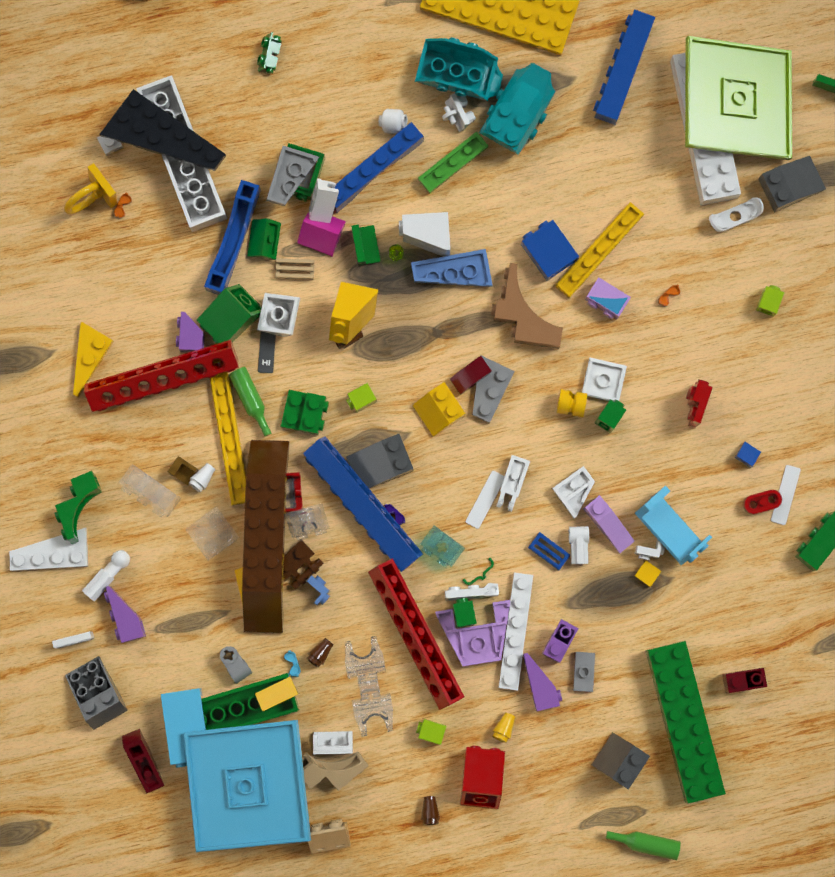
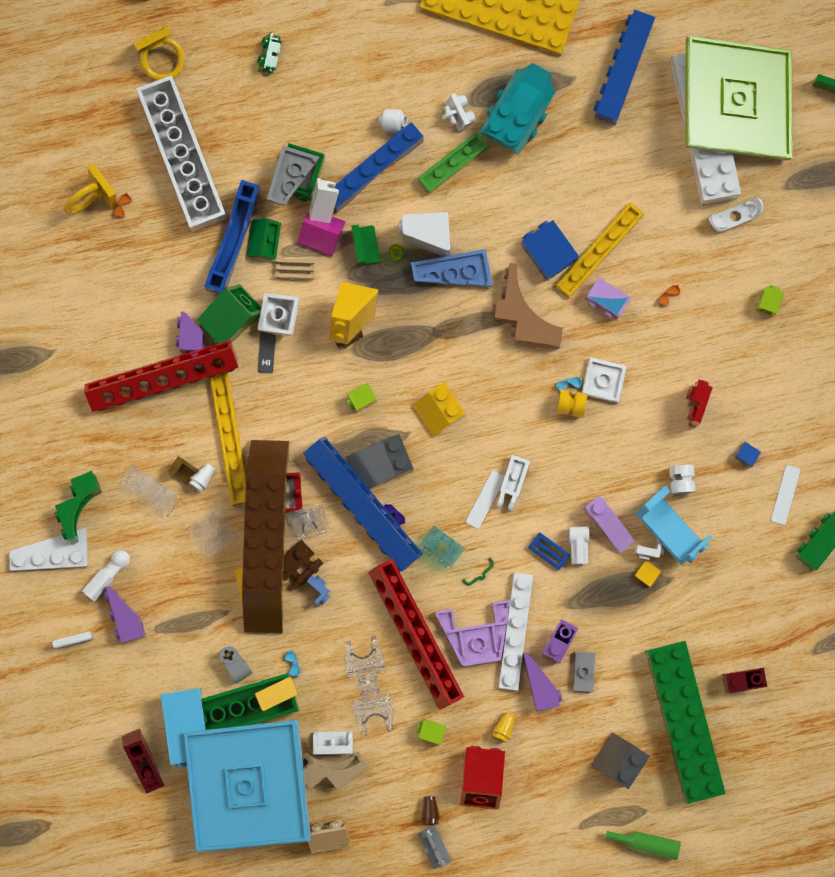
dark grey slope [65,656,128,730] -> none
yellow wing [73,322,114,397] -> none
white plate [97,136,123,156] -> none
black wing [99,89,226,171] -> none
bright green piece [229,367,272,437] -> none
green plate [281,390,329,435] -> none
reddish brown cone [306,638,333,668] -> none
teal slope [415,37,503,101] -> none
white hinge [445,583,499,601] -> none
dark red slope [450,356,492,395] -> none
green brick [452,598,477,628] -> none
light grey wing [472,355,515,423] -> none
white wing [552,466,595,518] -> none
green brick [595,399,626,433] -> none
red plate [743,490,782,514] -> none
dark grey slope [758,156,826,213] -> none
none -> yellow tile [133,26,185,81]
none -> light grey hinge [417,825,451,869]
none -> medium azure piece [556,377,582,391]
none -> white wheel [669,465,696,494]

